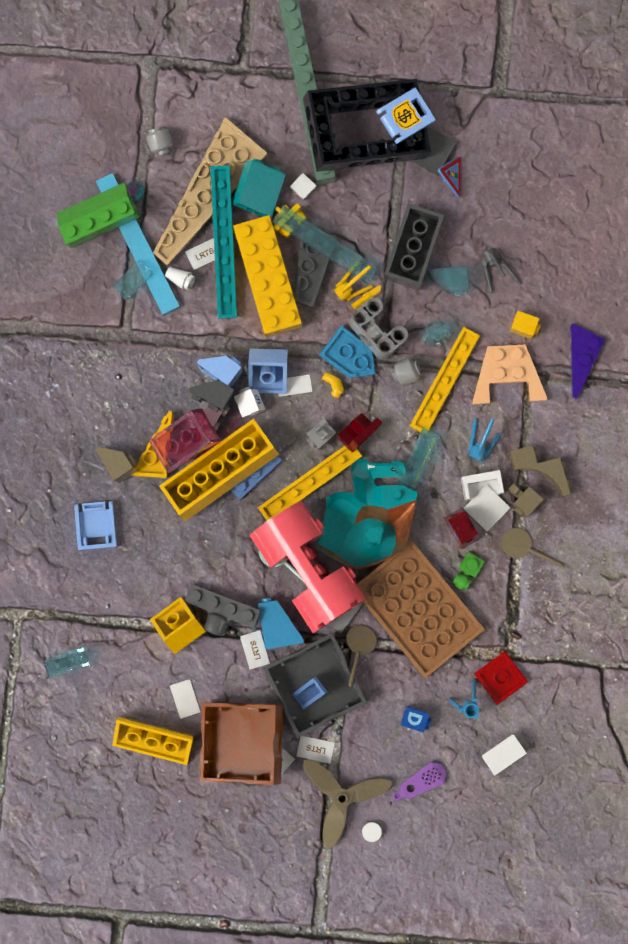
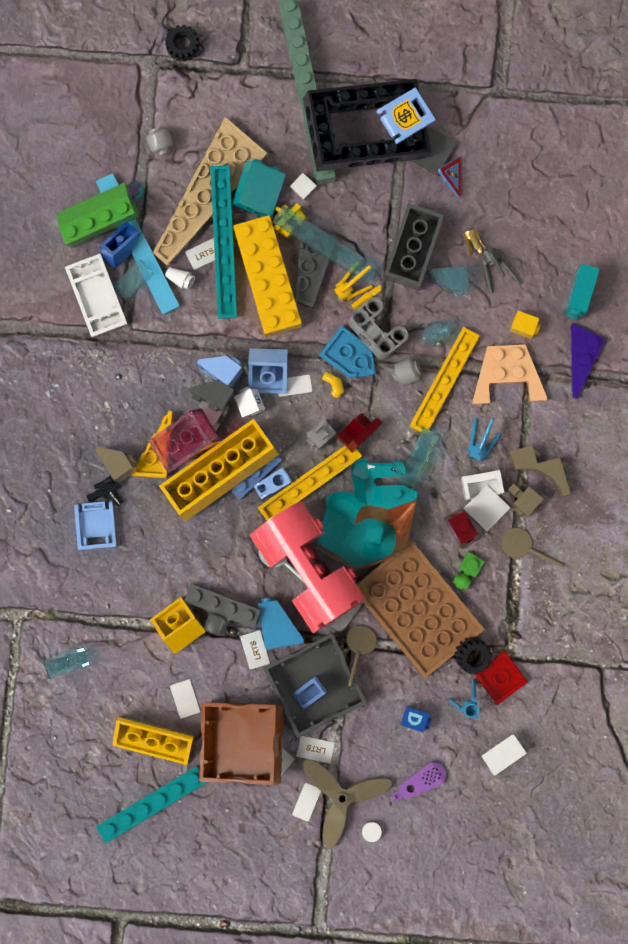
none -> white slope [65,254,127,338]
none -> black piece [86,476,124,506]
none -> teal plate [96,766,207,844]
none -> blue slope [99,221,140,268]
none -> black tyre [165,25,200,62]
none -> light blue leg [254,468,293,500]
none -> white sticker [292,783,321,822]
none -> black tyre [454,637,492,674]
none -> pearl gold piece [463,227,486,257]
none -> teal brick [563,263,600,320]

